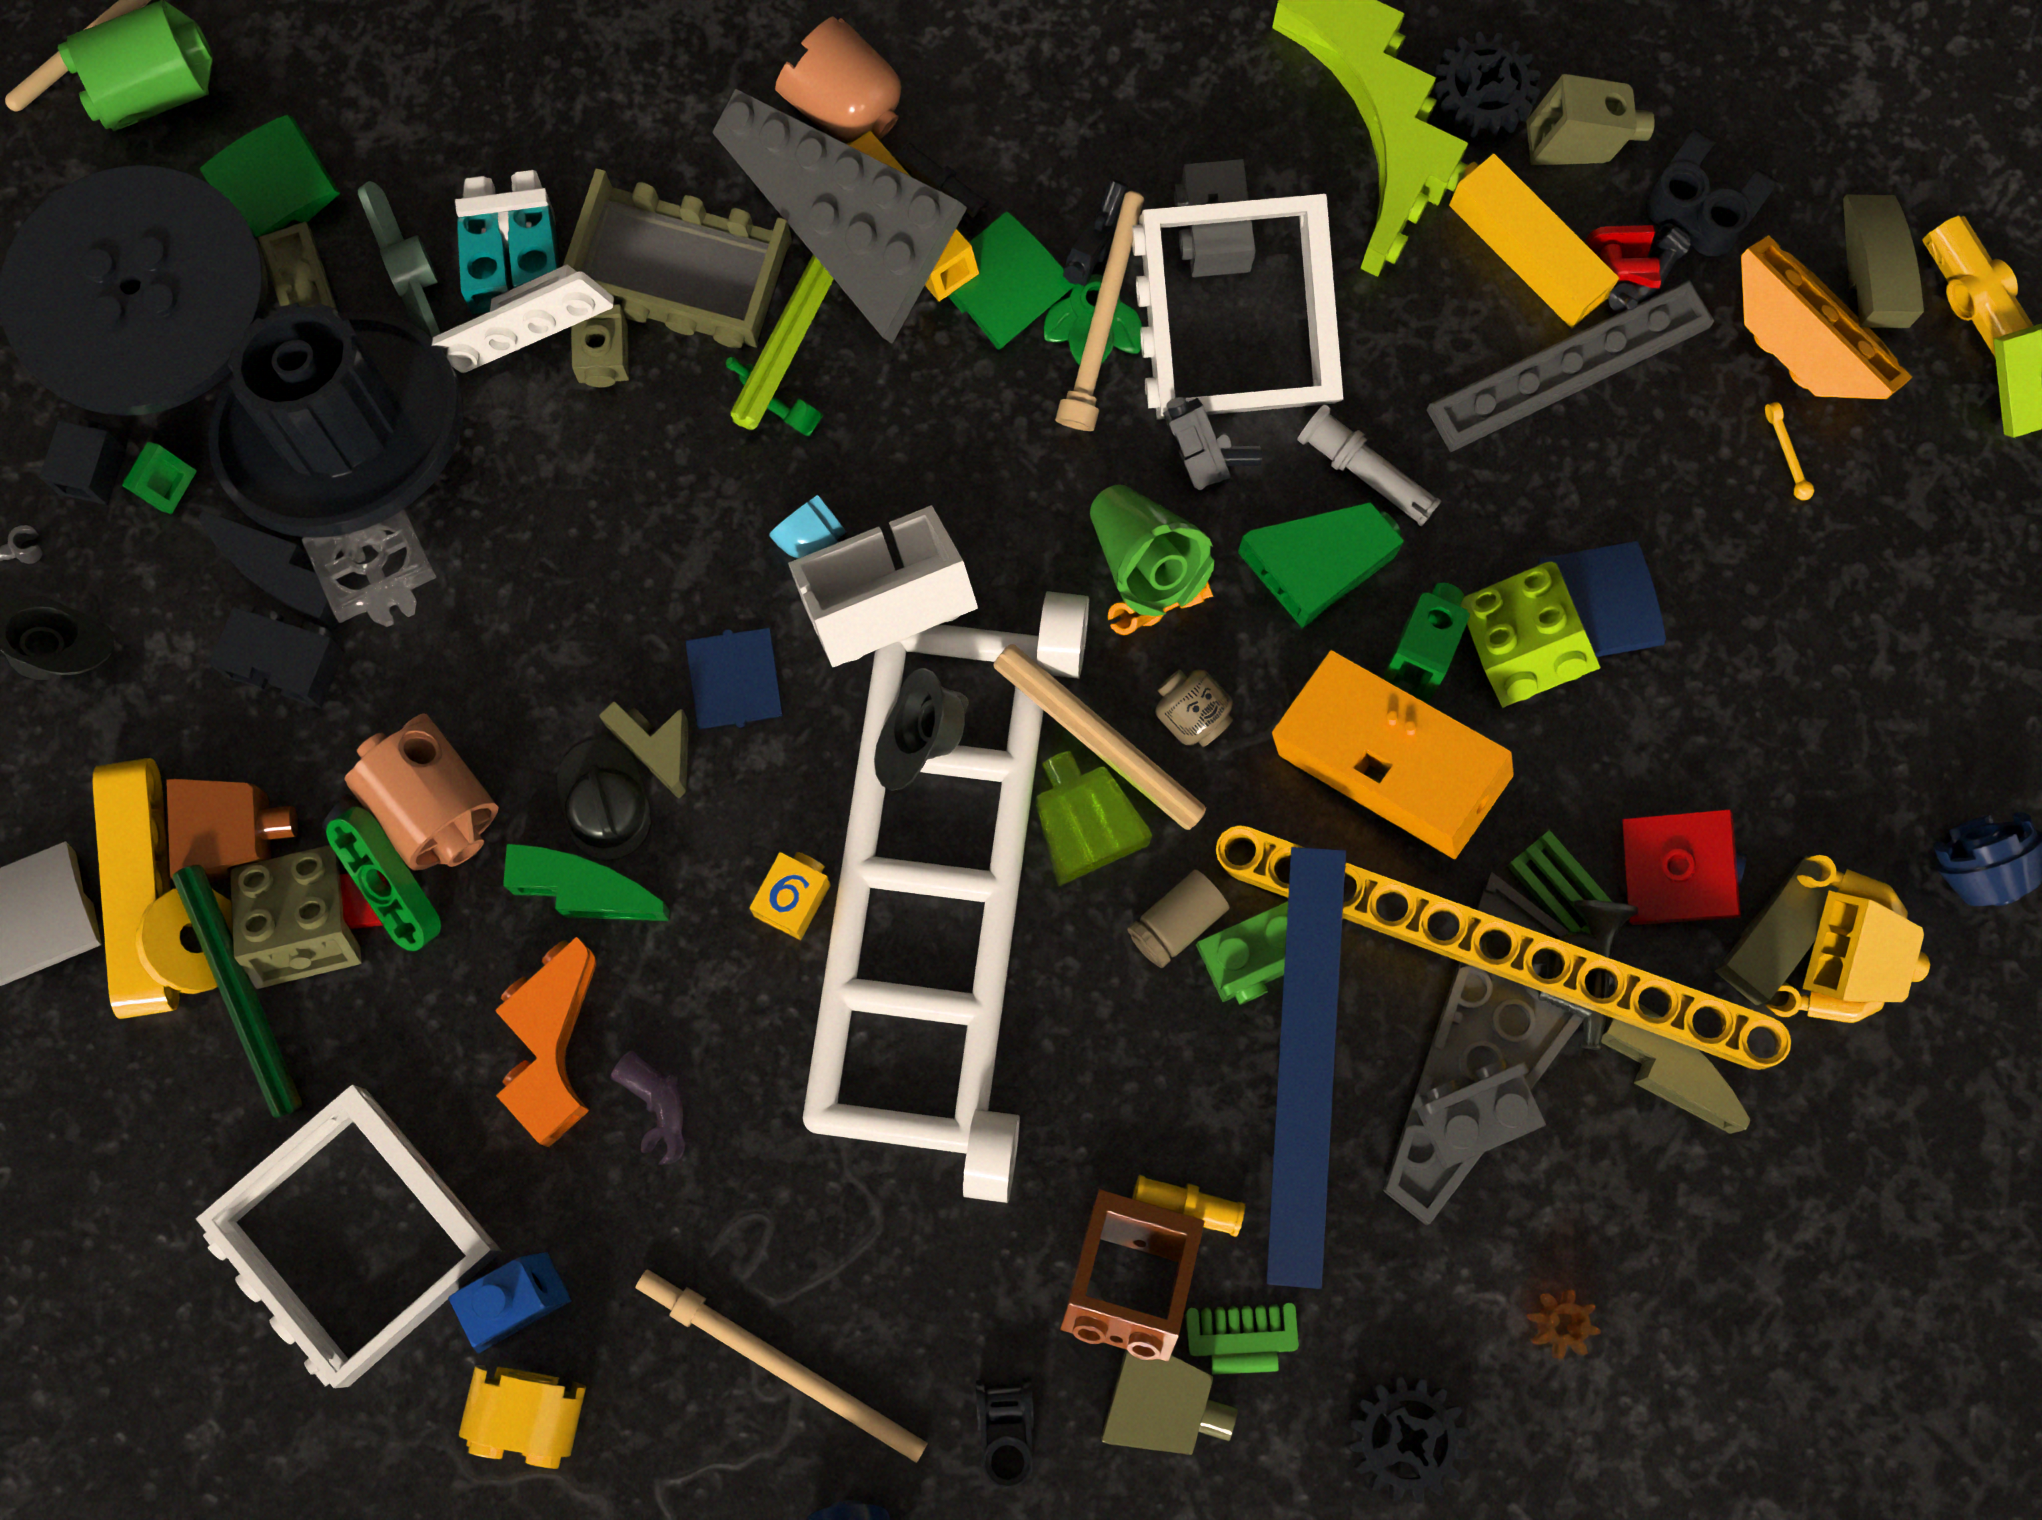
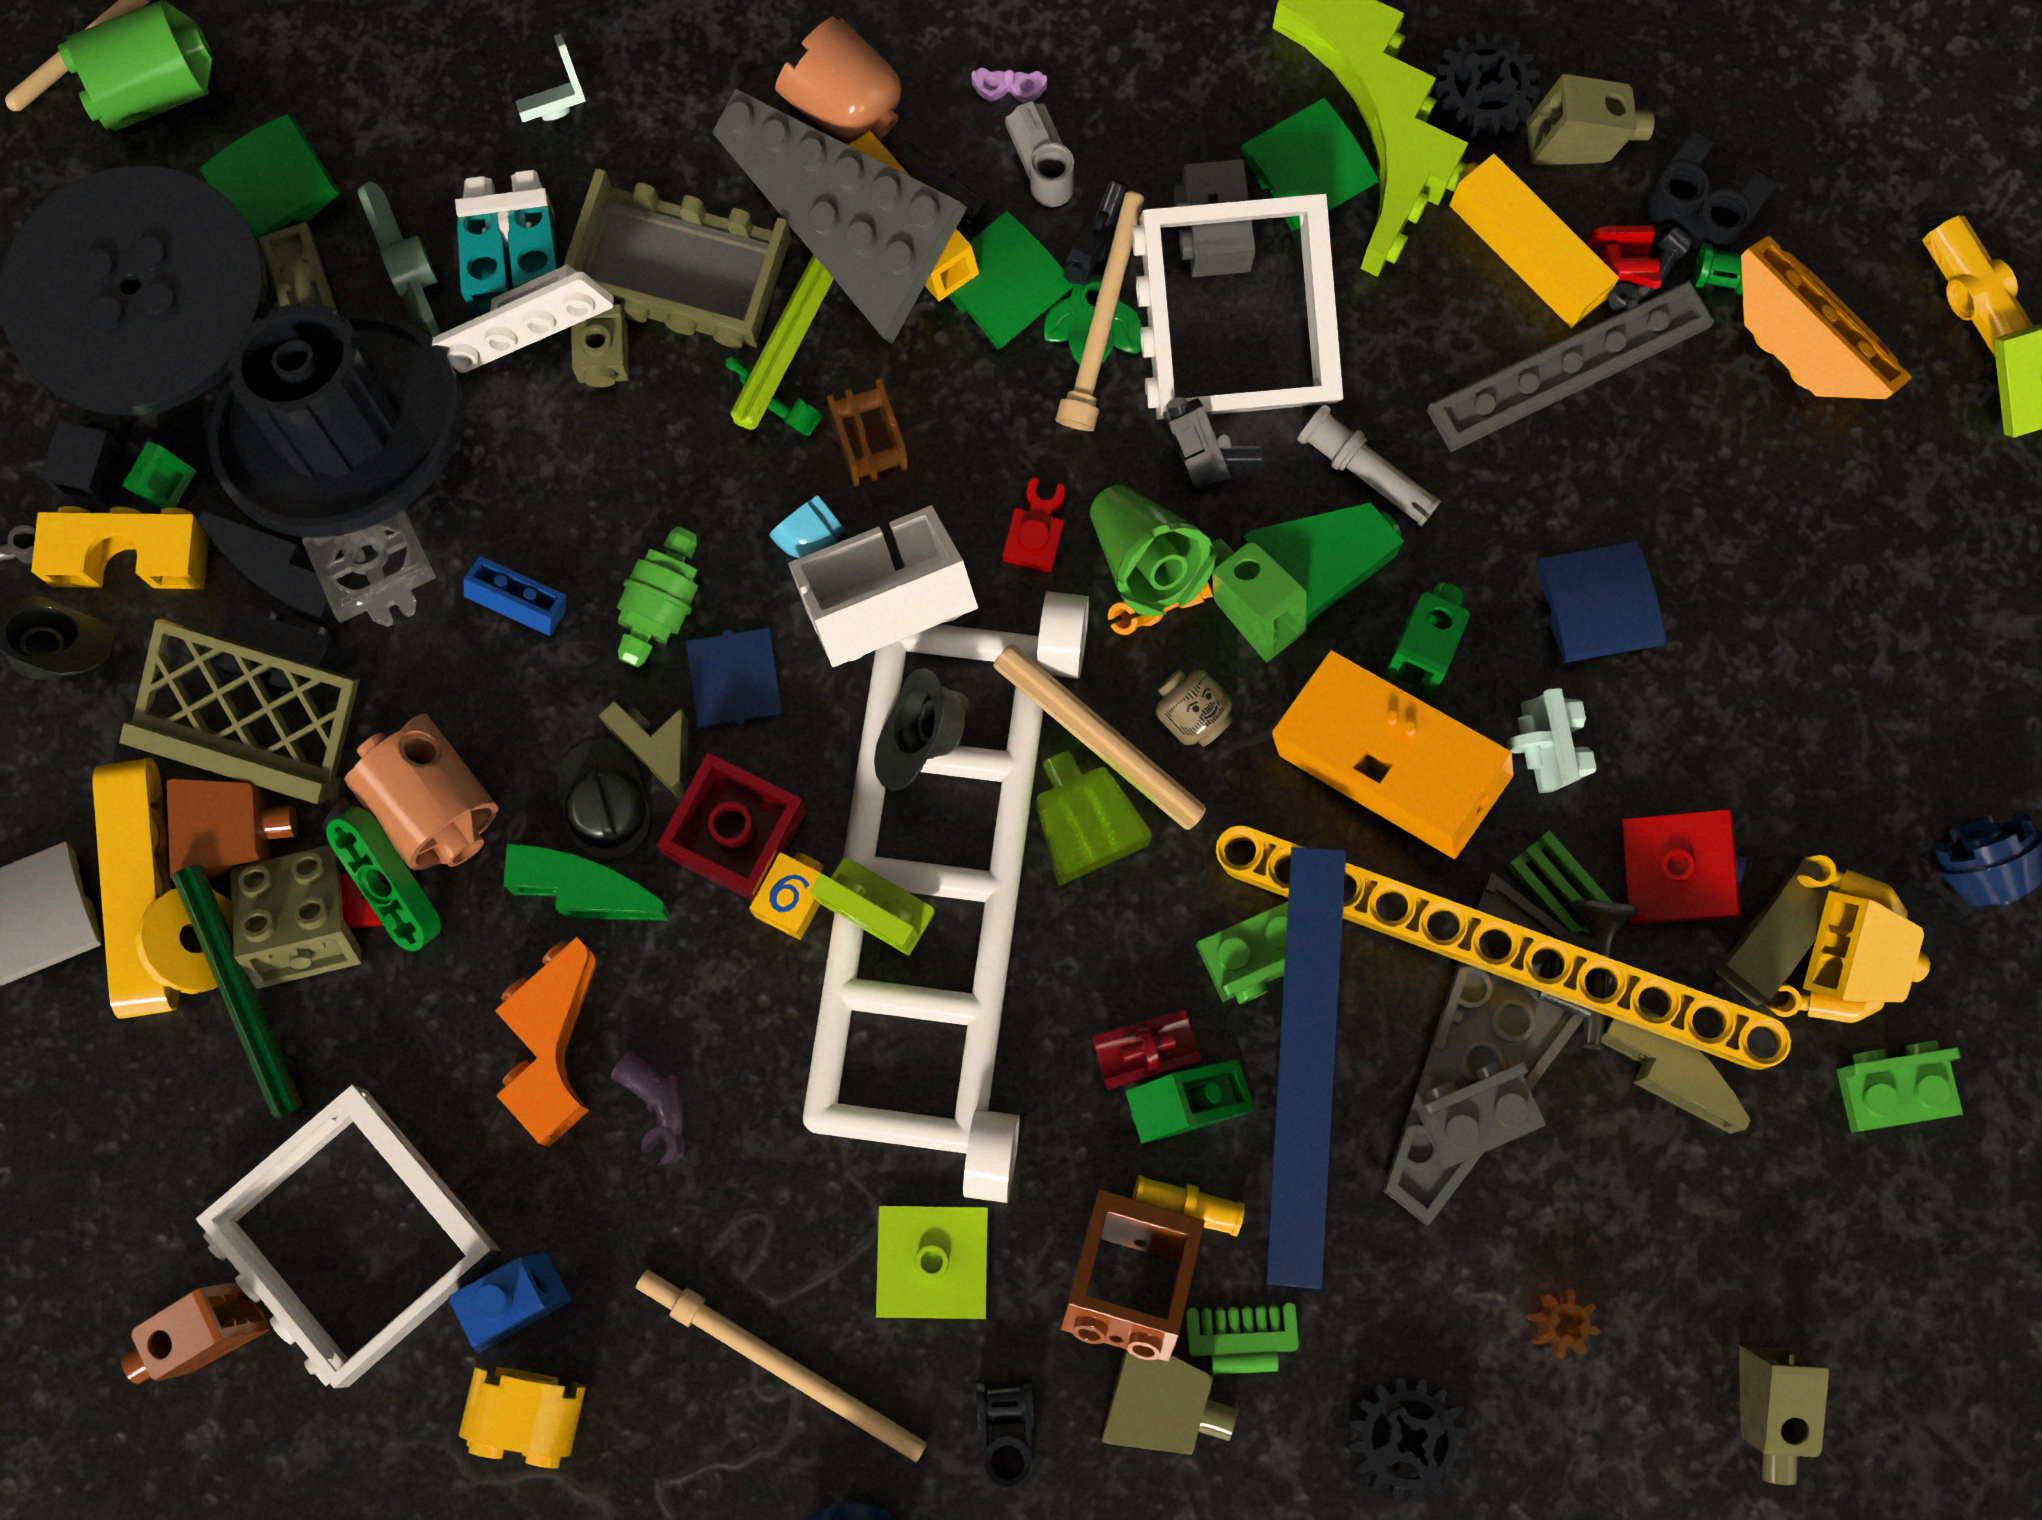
dark tan piece [1127,869,1230,968] -> none
lime bracket [1461,562,1601,708] -> none
yellow hinge [1765,402,1814,500] -> none
olive slope [1843,195,1924,328] -> none
none -> yellow arch [31,506,209,589]
none -> olive fence [119,619,360,804]
none -> dark orange torso [121,1282,271,1384]
none -> blue piece [464,556,567,636]
none -> light aqua bracket [515,33,586,122]
none -> bright green piece [617,526,698,668]
none -> dark red brick [657,752,807,901]
none -> lime bracket [810,857,935,956]
none -> clear orange piece [826,379,908,487]
none -> lime plate [876,1206,988,1319]
none -> lavender piece [971,68,1047,103]
none -> red plate [1003,478,1065,573]
none -> light grey piece [1005,101,1074,207]
none -> dark red hips [1092,1009,1201,1090]
none -> green slope [1125,1059,1255,1144]
none -> bright green torso [1210,538,1307,663]
none -> green slope [1240,98,1379,231]
none -> light aqua hips [1507,688,1597,793]
none -> green bush [1693,242,1747,295]
none -> olive torso [1739,1345,1829,1485]
none -> bright green bracket [1836,1041,1963,1133]

